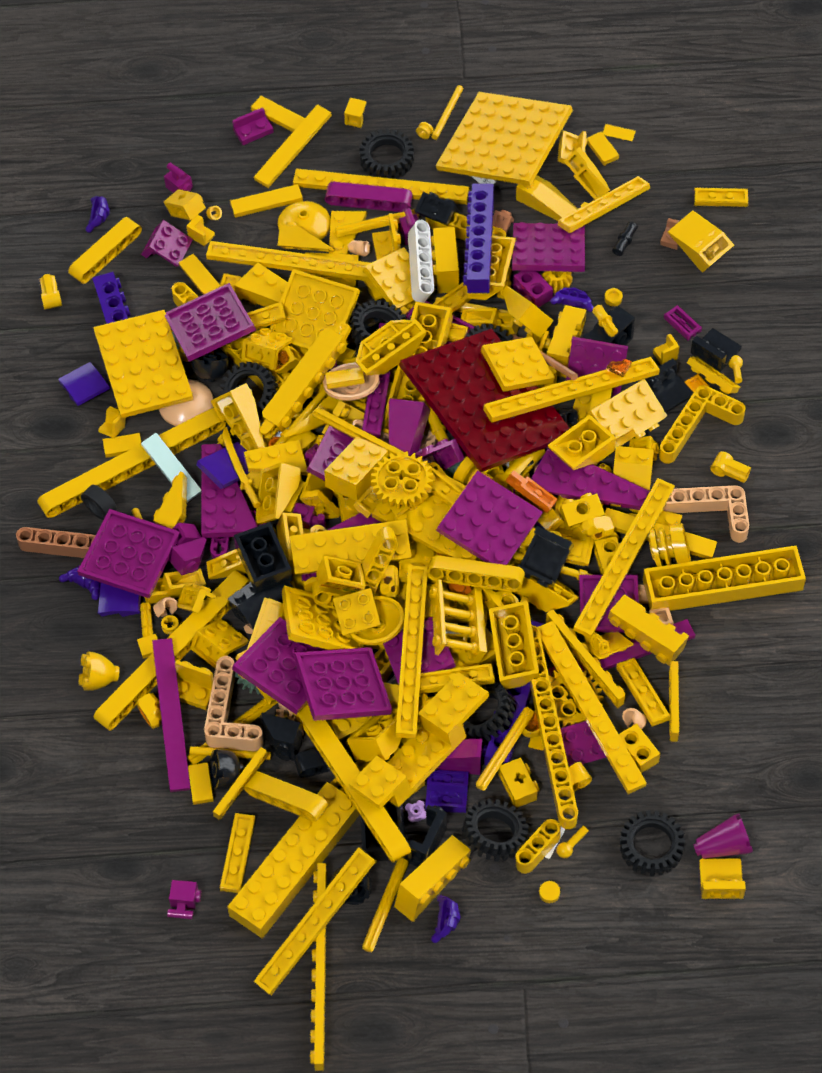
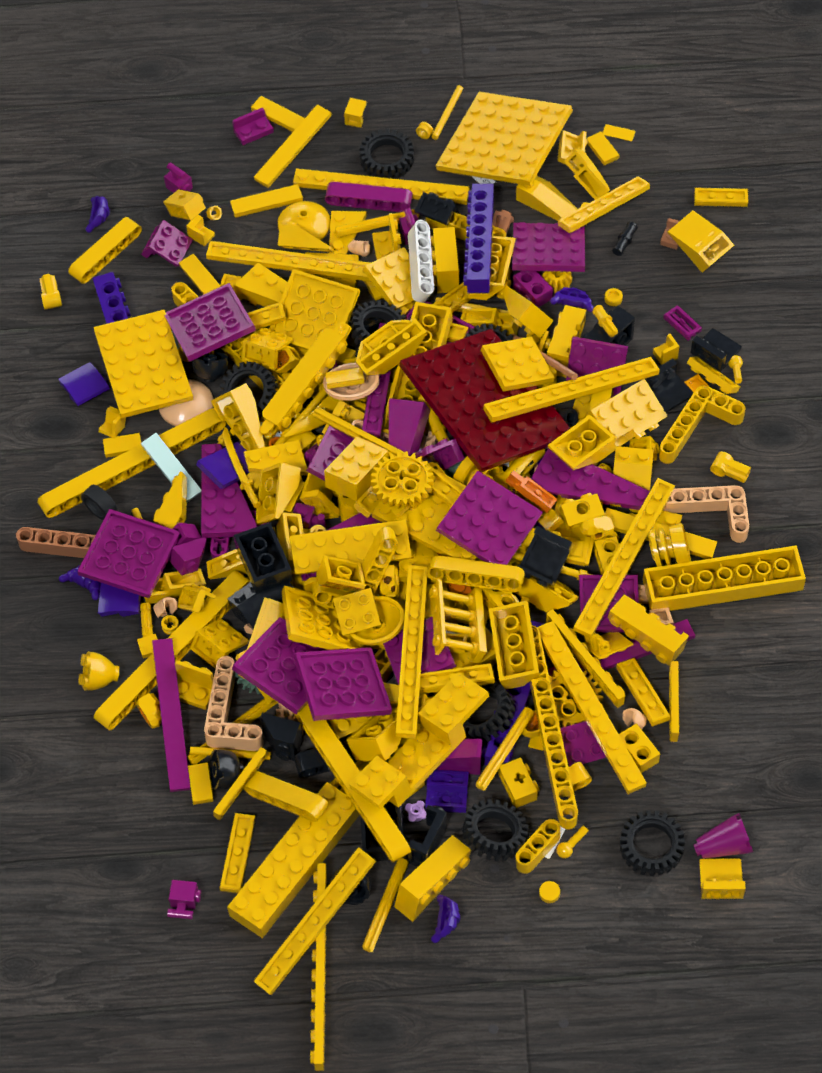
clear orange tile [606,359,632,377] -> none

